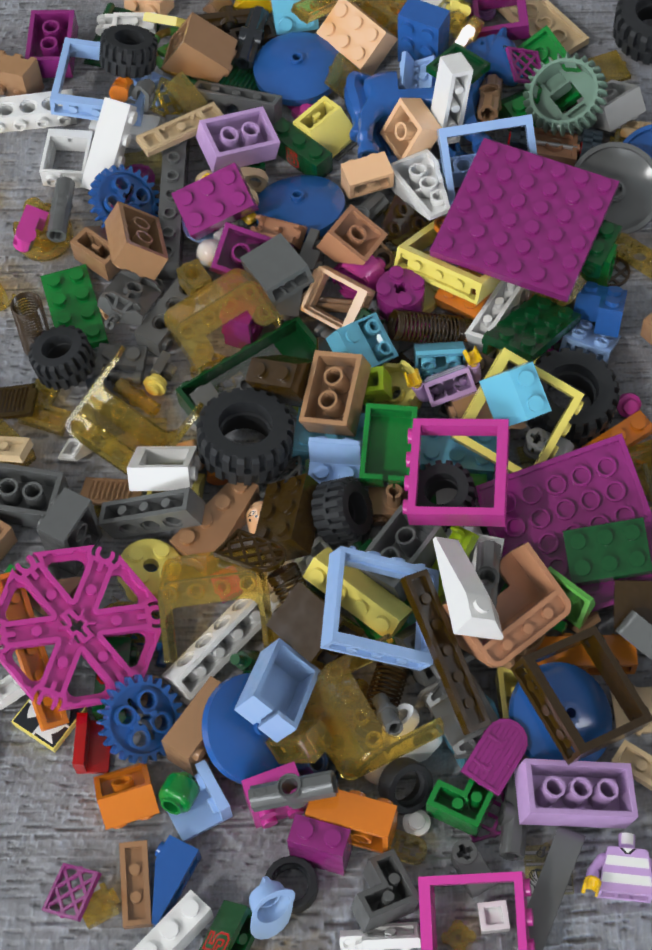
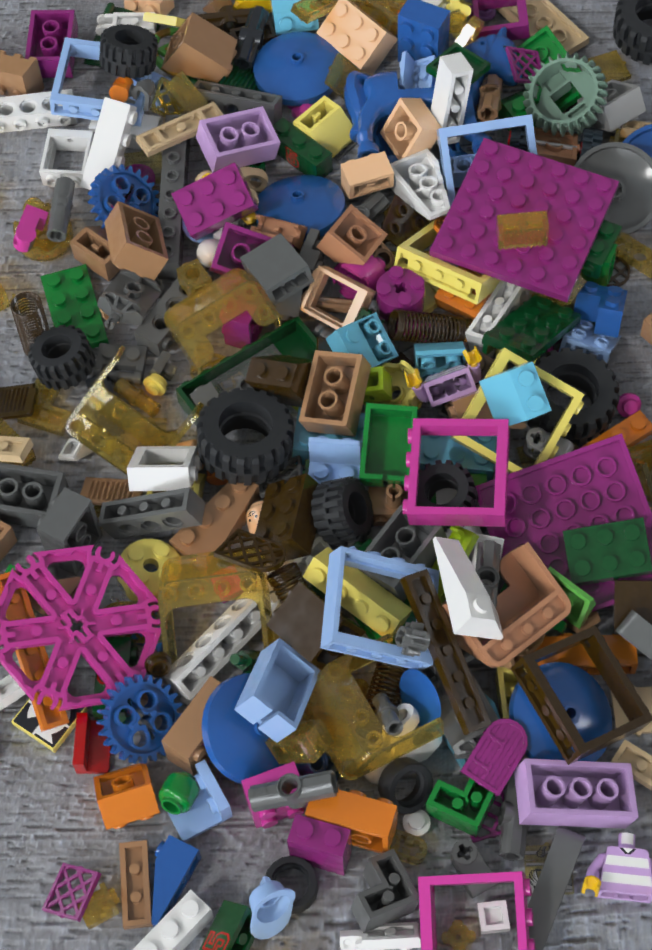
none -> dark brown plate [144,652,172,678]
none -> dark grey gear [395,621,430,657]
none -> blue sticker [399,669,441,730]
none -> clear yellow brick [496,210,549,250]

